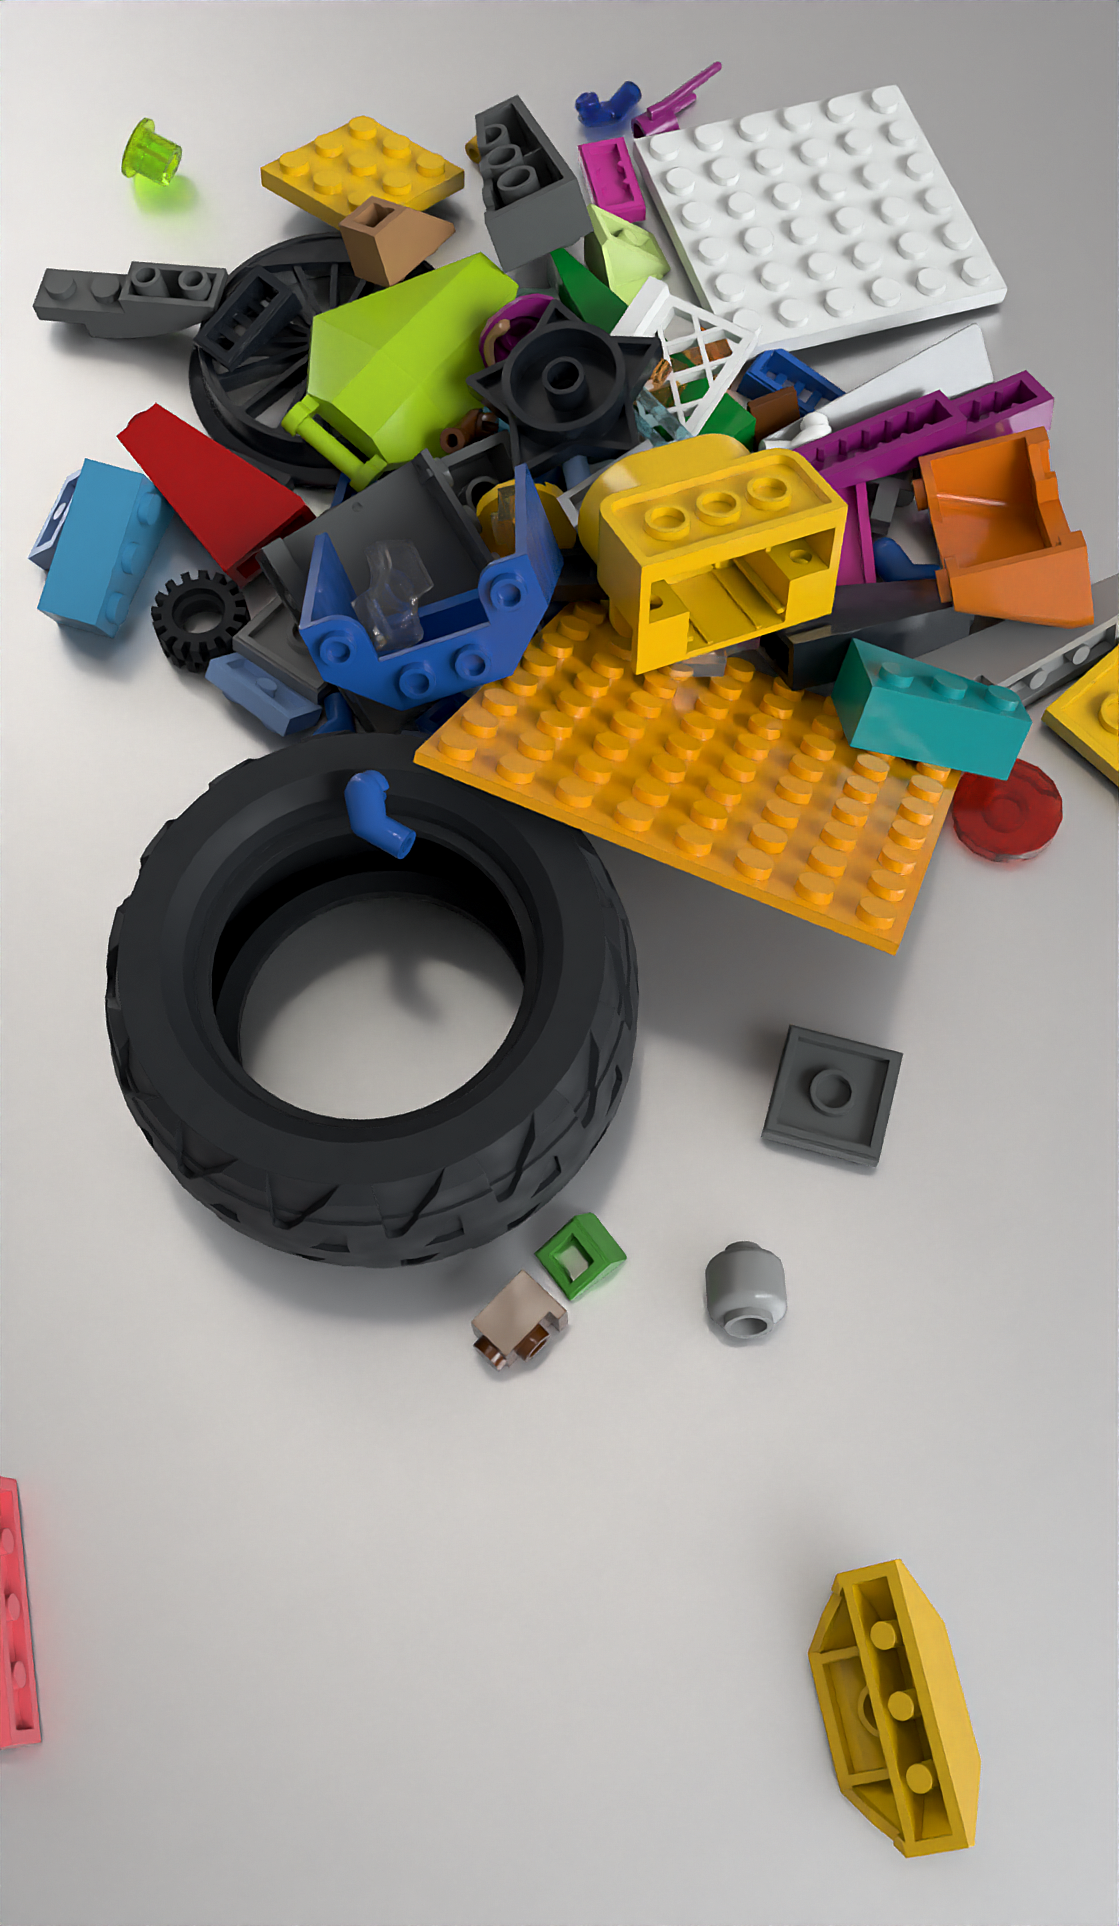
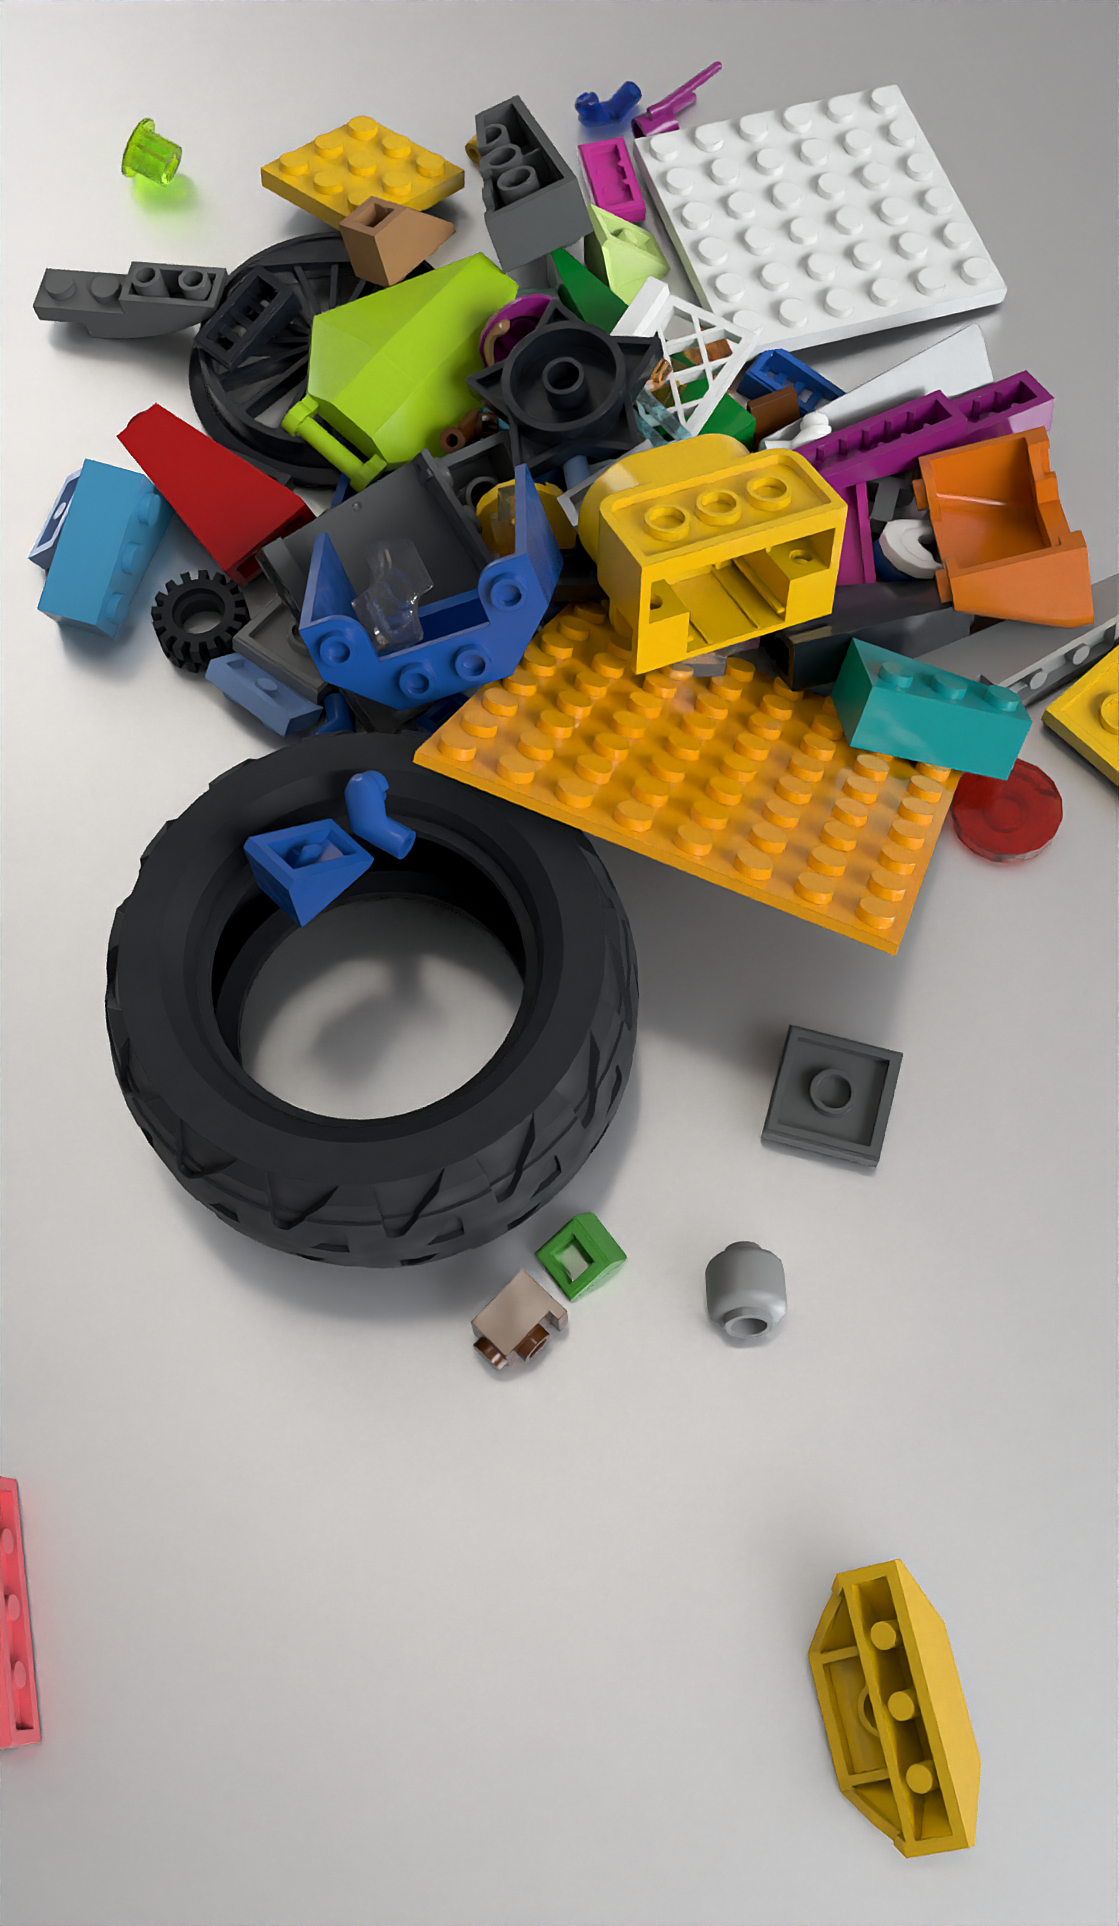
none -> blue slope [243,818,374,928]
none -> white piece [879,510,943,579]

